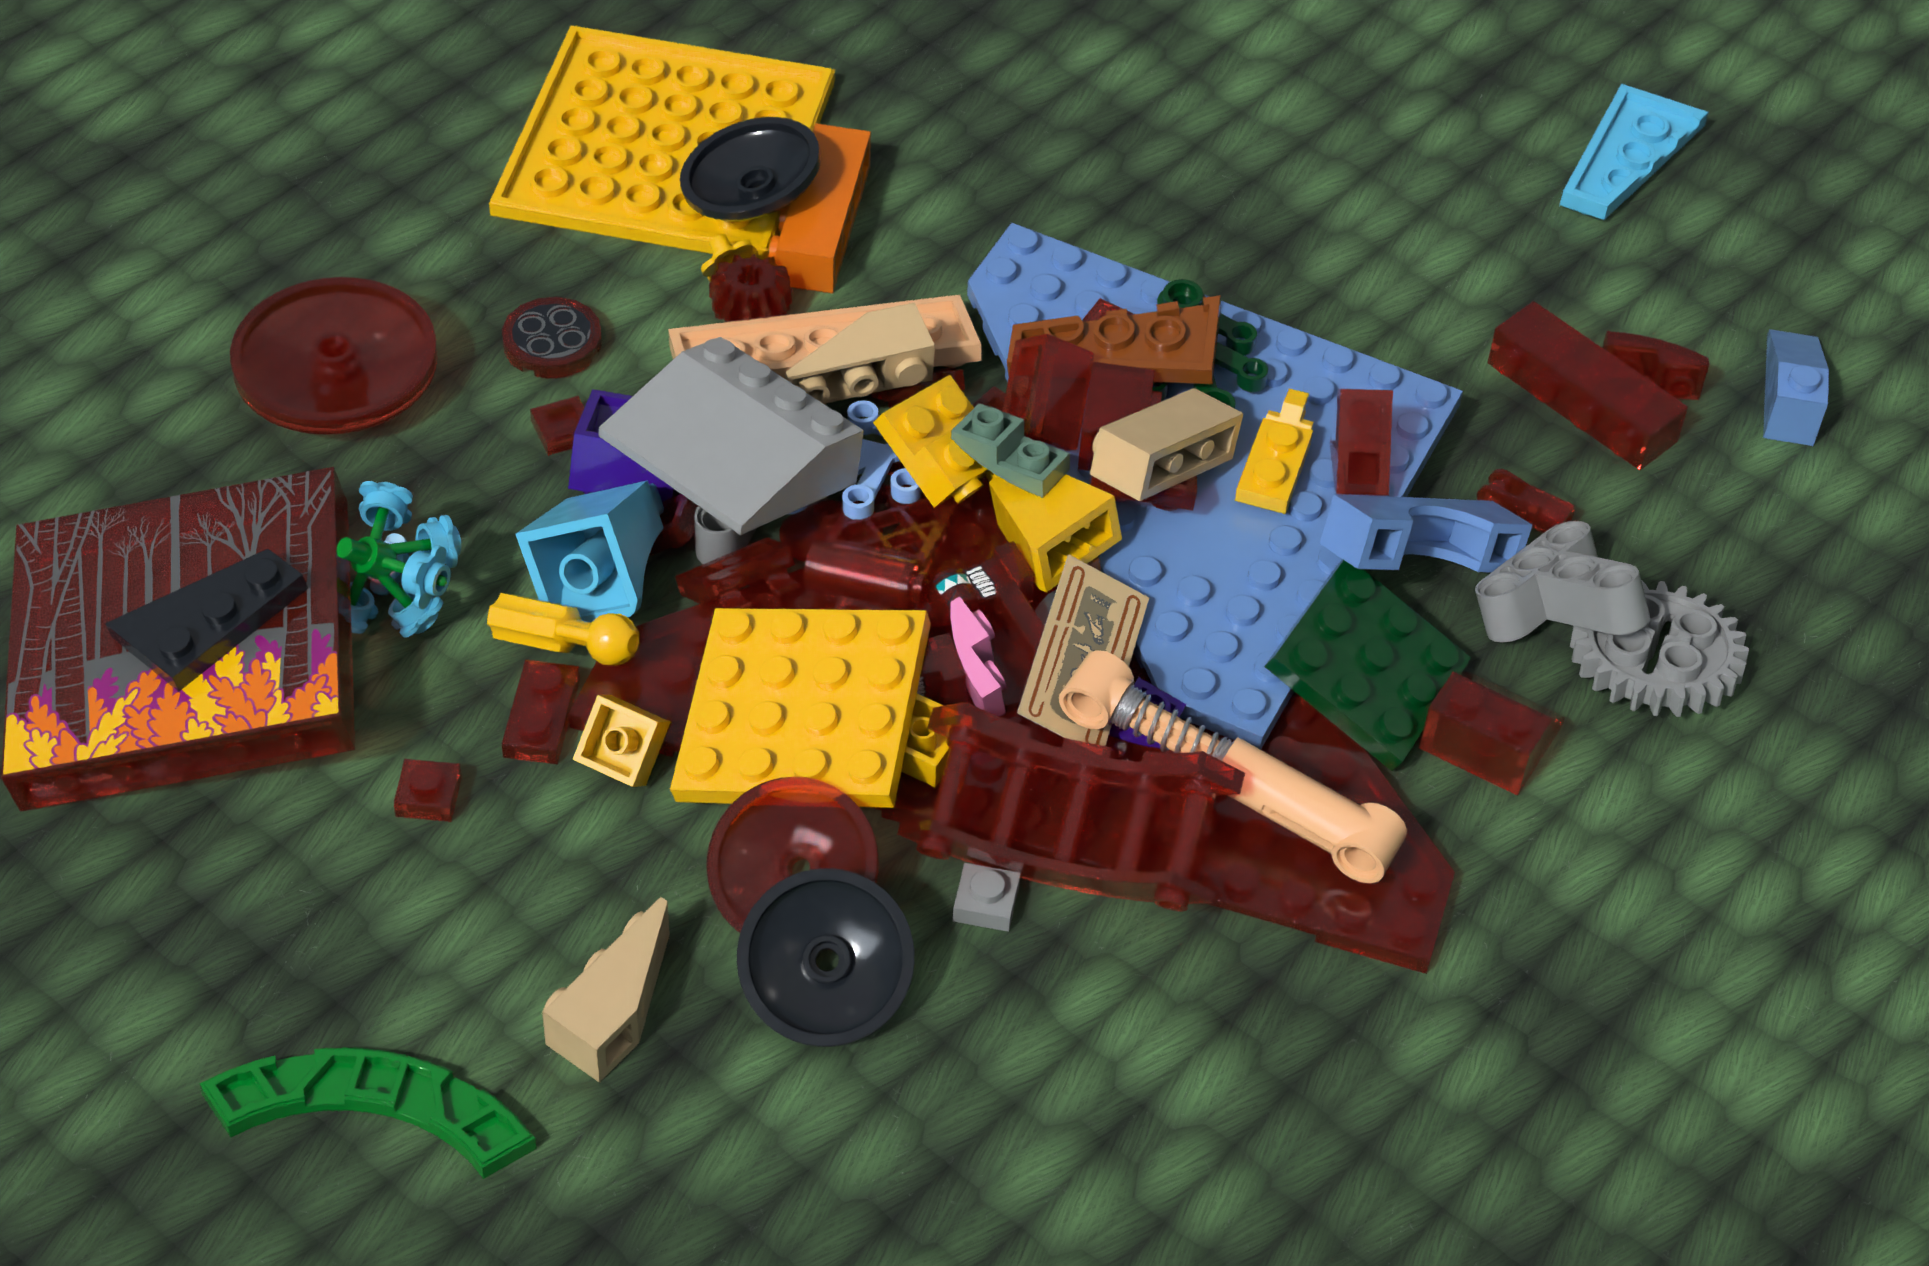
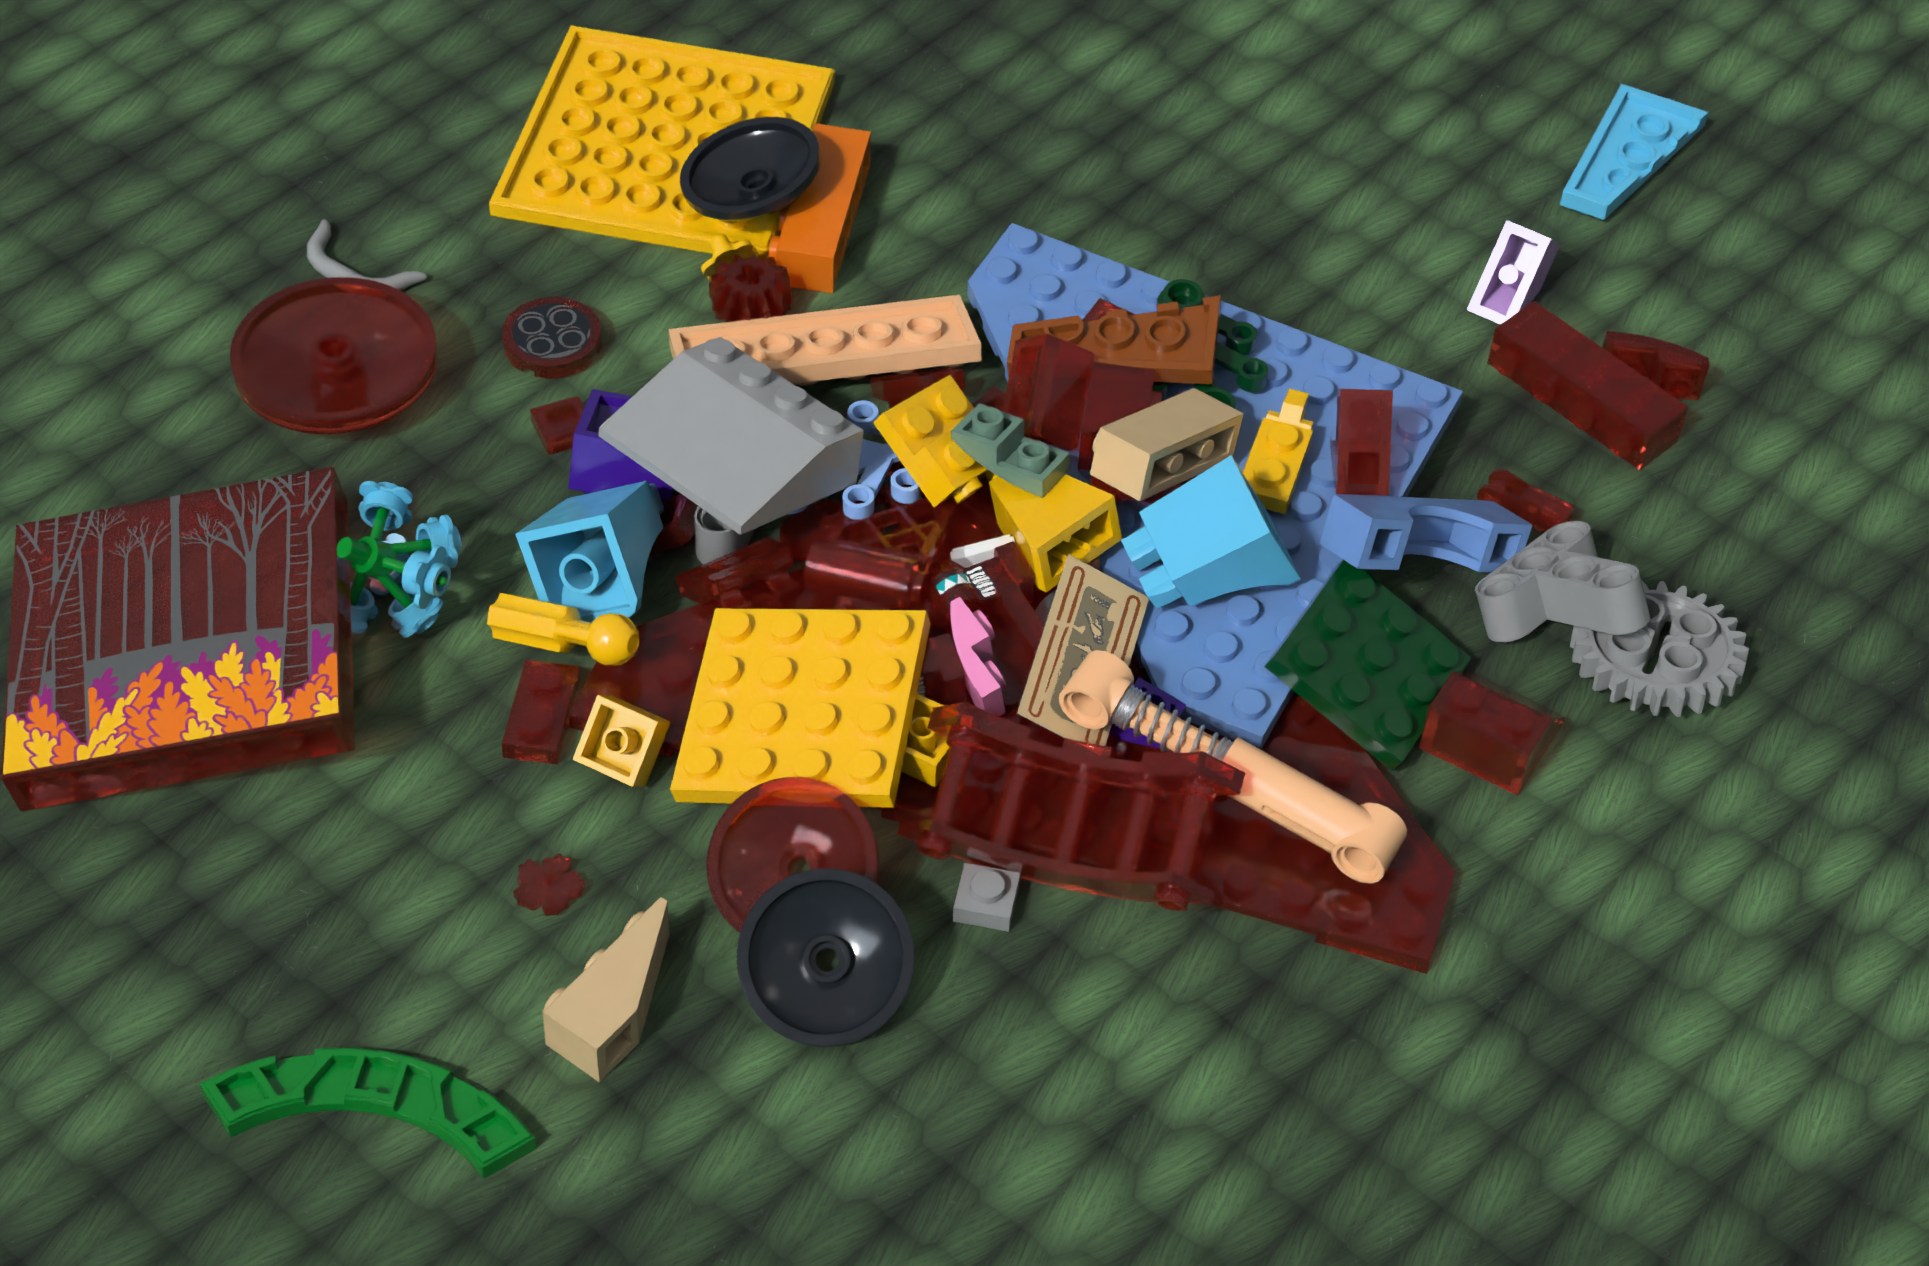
black wing [105,549,308,691] -> none
clear red plate [393,759,462,822] -> none
tan slope [785,302,935,404] -> none
medium blue slope [1763,329,1829,446] -> none
none -> light grey animal [307,219,427,297]
none -> clear red plant [513,854,585,916]
none -> white slope [950,534,1015,581]
none -> medium azure hips [1121,455,1302,609]
none -> slope [1467,221,1560,329]

